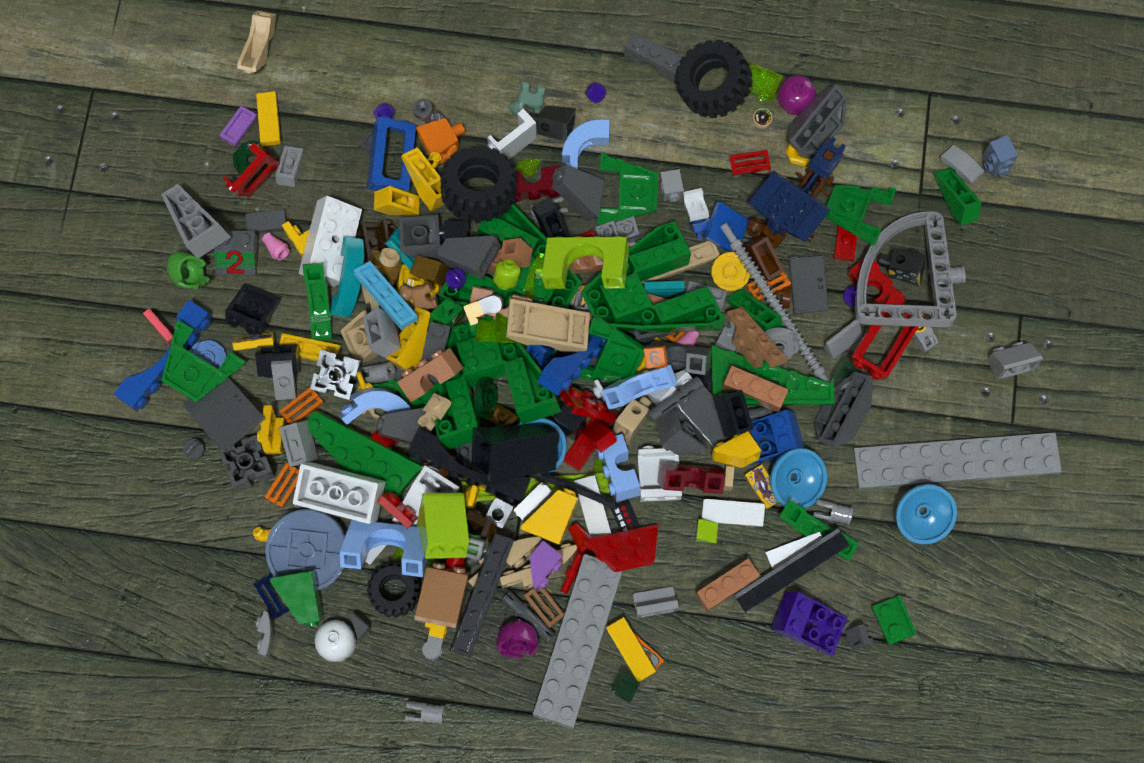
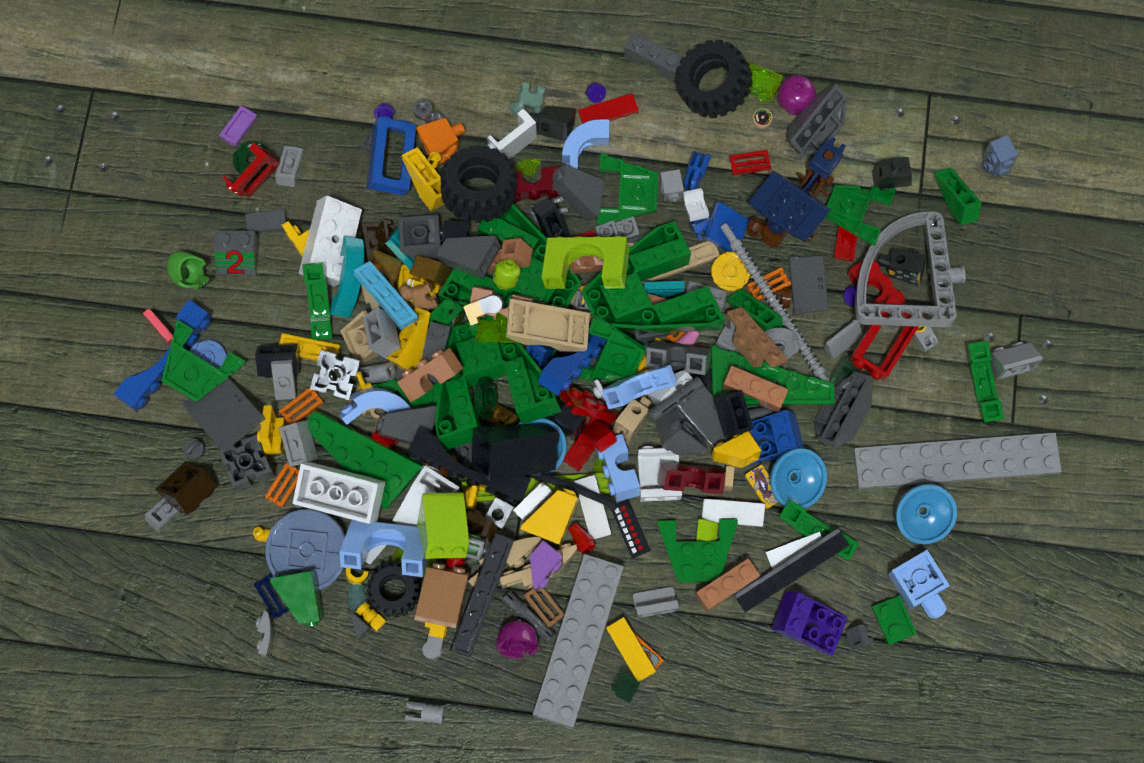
light grey wedge [161,184,231,259] -> none
black plate [225,283,280,335] -> none
yellow tile [232,332,275,350] -> none
tan arch [237,11,276,74] -> none
yellow tile [256,91,281,147] -> none
bright pink cone [262,233,290,261] -> none
white cylinder [314,620,356,662] -> none
yellow slope [374,186,420,216] -> none
red plate [377,491,418,529] -> none
tan tile [379,248,400,267] -> none
tan plate [417,393,452,431] -> none
dark purple tile [446,269,466,290] -> none
clear neon green slope [525,253,544,297] -> none
red bar [560,553,583,594] -> none
red wing [583,524,658,573] -> none
orange tile [644,345,668,369] -> none
reddish brown slope [743,235,784,281] -> none
yellow arm [785,144,810,168] -> none
light grey hinge [813,499,853,525] -> none
light grey slope [941,145,984,184] -> none
none -> light grey slope [145,498,180,533]
none -> dark brown slope [155,462,217,515]
none -> piece [345,568,386,631]
none -> red tile [578,93,639,124]
none -> green wing [657,520,738,583]
none -> blue arm [684,151,711,191]
none -> pearl dark grey torso [872,157,912,189]
none -> light blue brick [888,550,950,619]
none -> green slope [967,341,1005,423]

